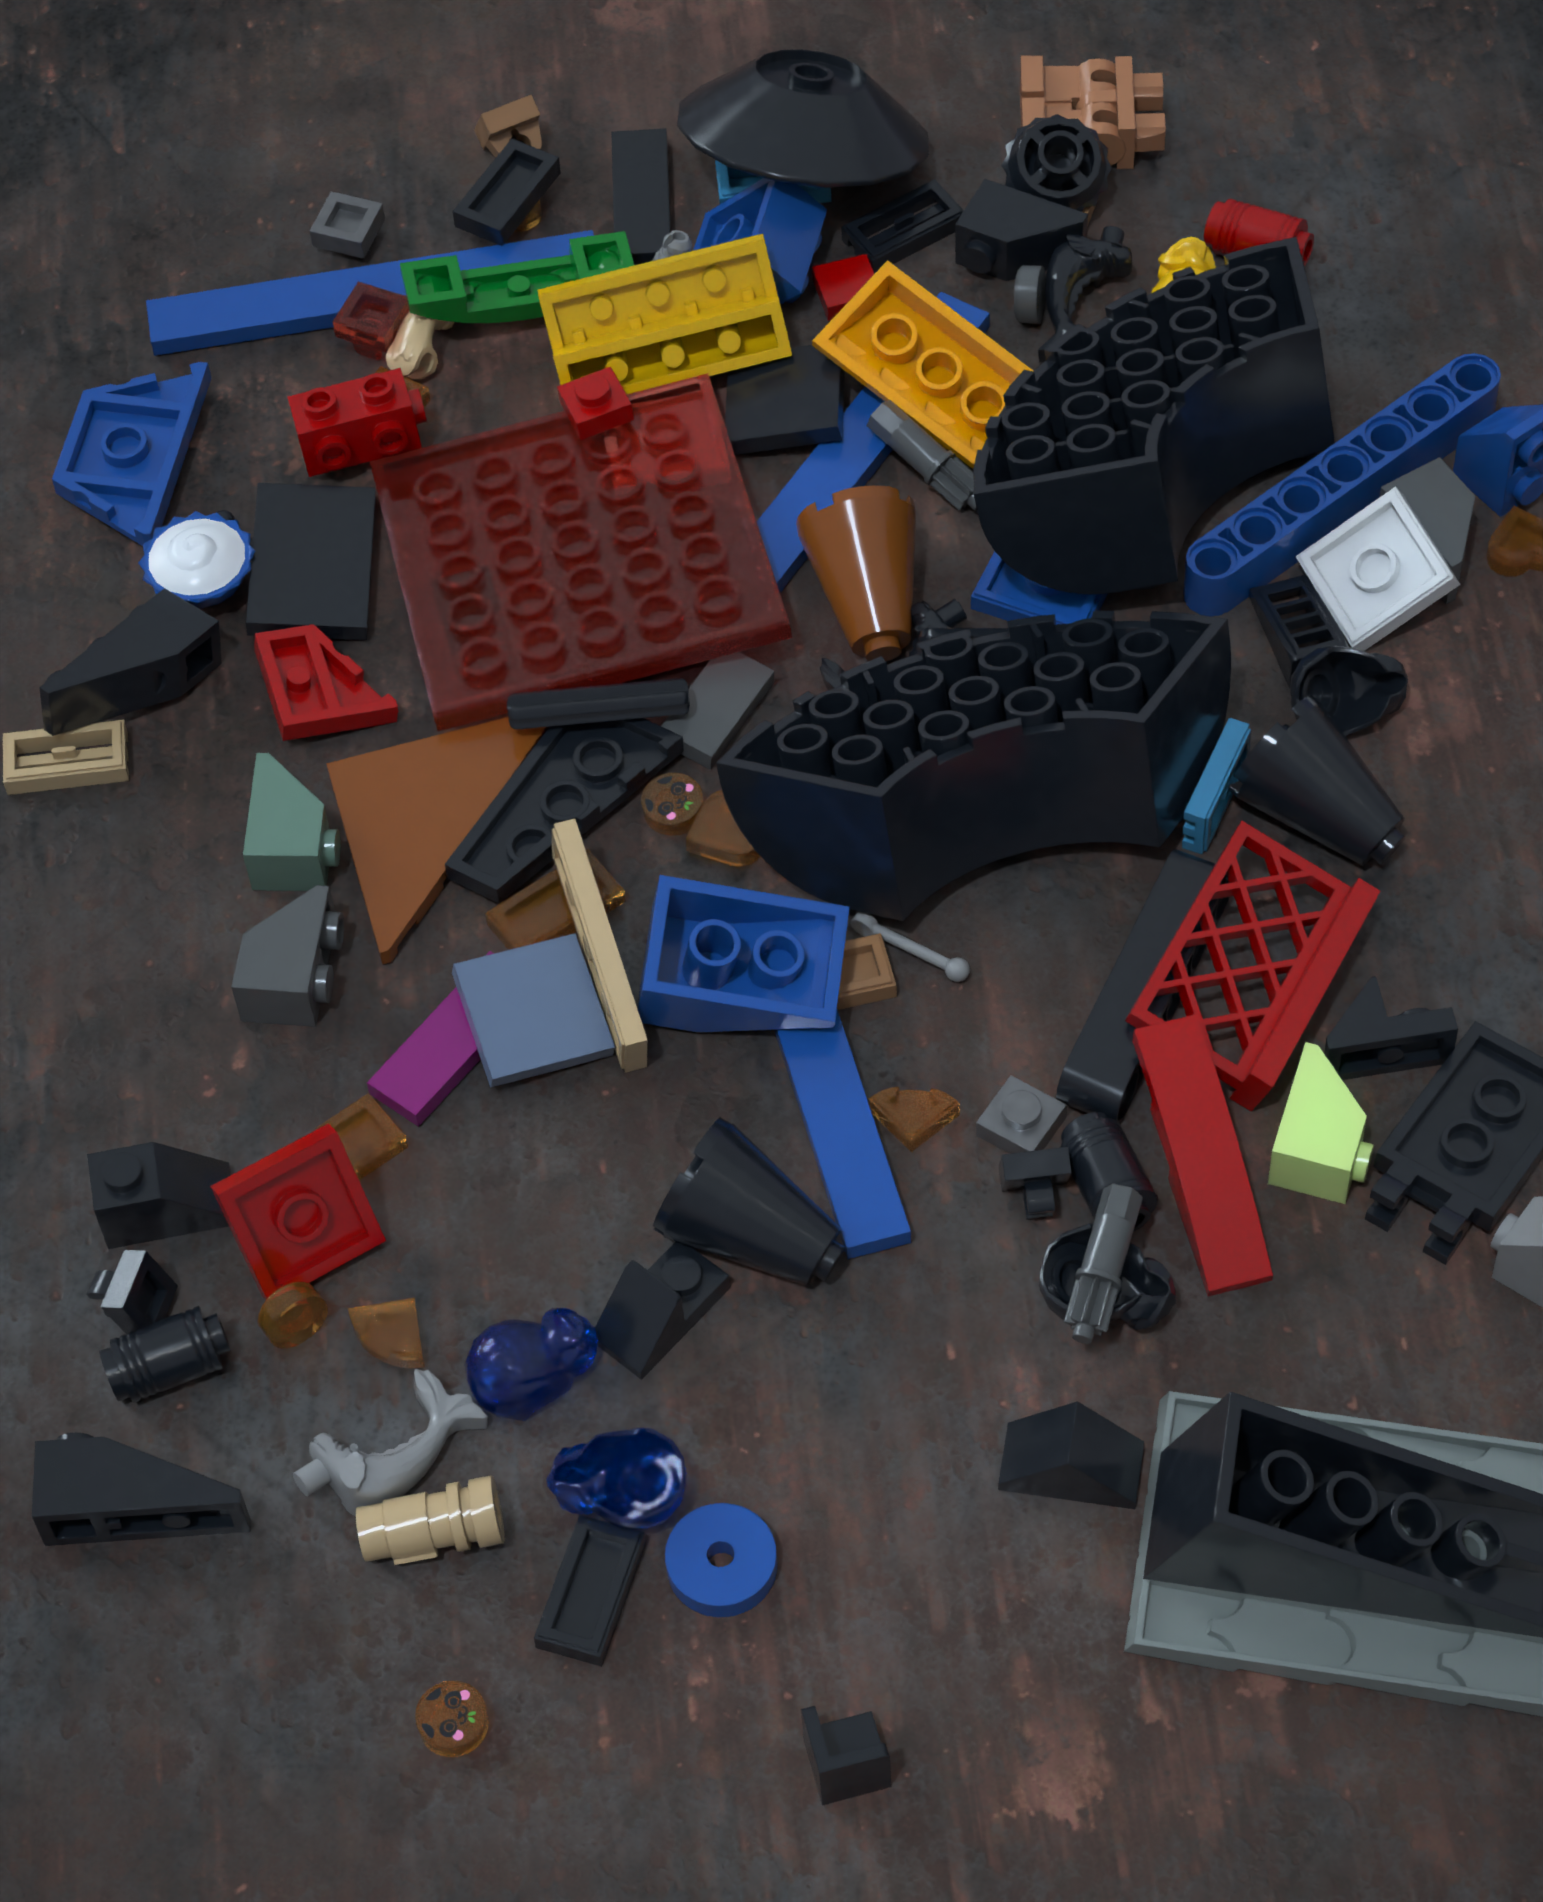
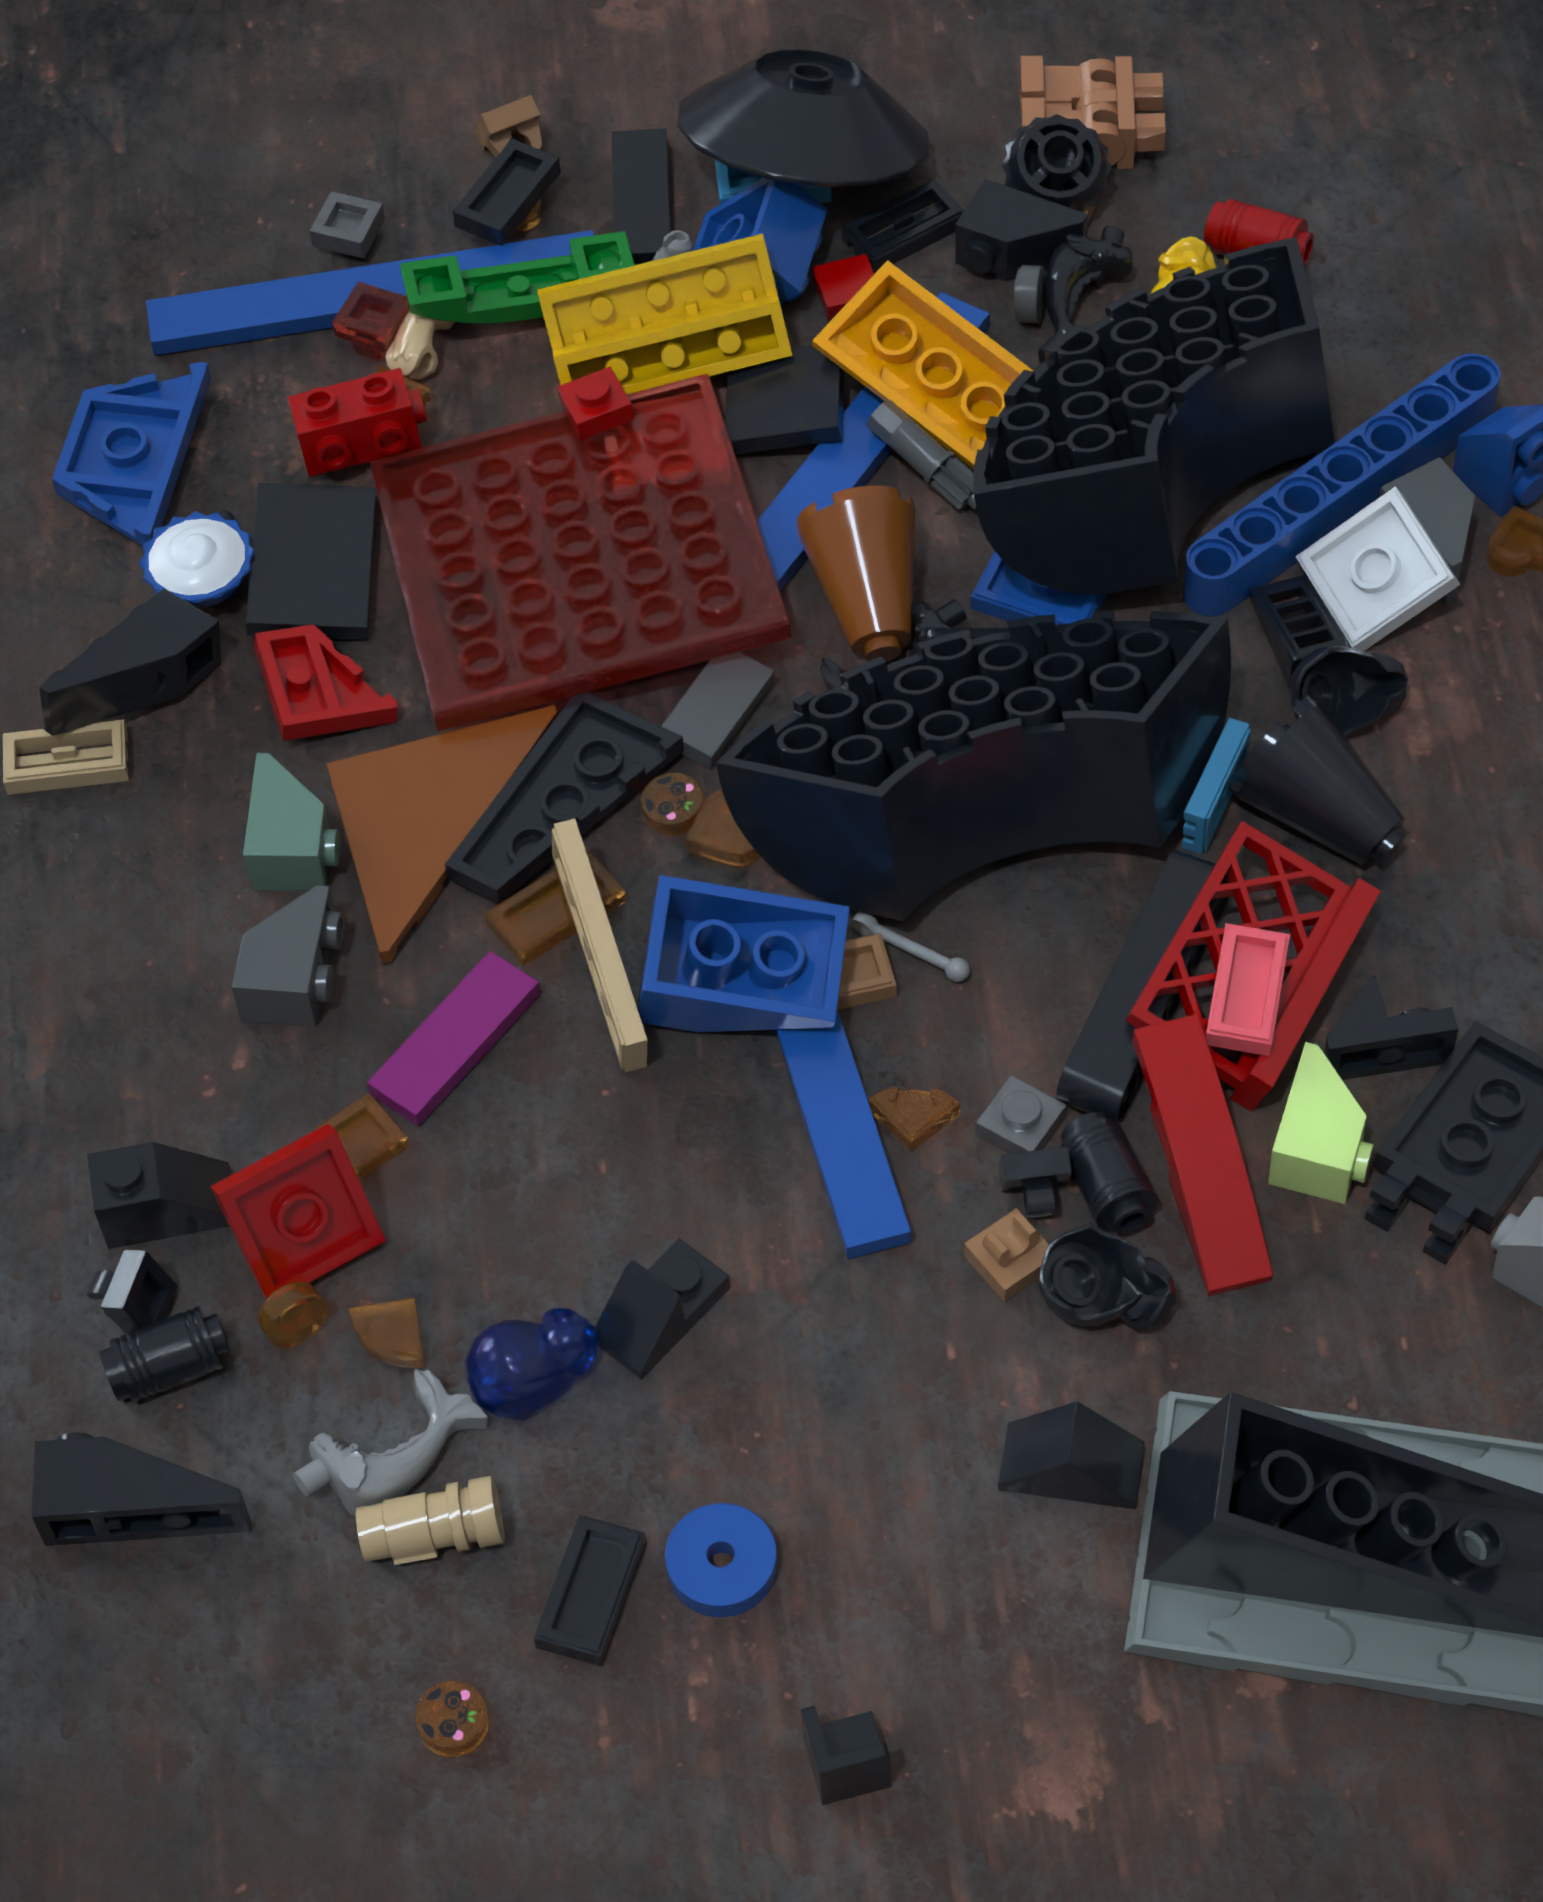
sand blue tile [452,933,615,1088] -> none
black axle [507,678,690,730] -> none
clear blue hair [546,1427,687,1529] -> none
black cone [653,1117,845,1286] -> none
dark grey piece [1064,1183,1143,1344] -> none
none -> medium nougat tile [964,1208,1049,1303]
none -> coral tile [1205,923,1290,1056]

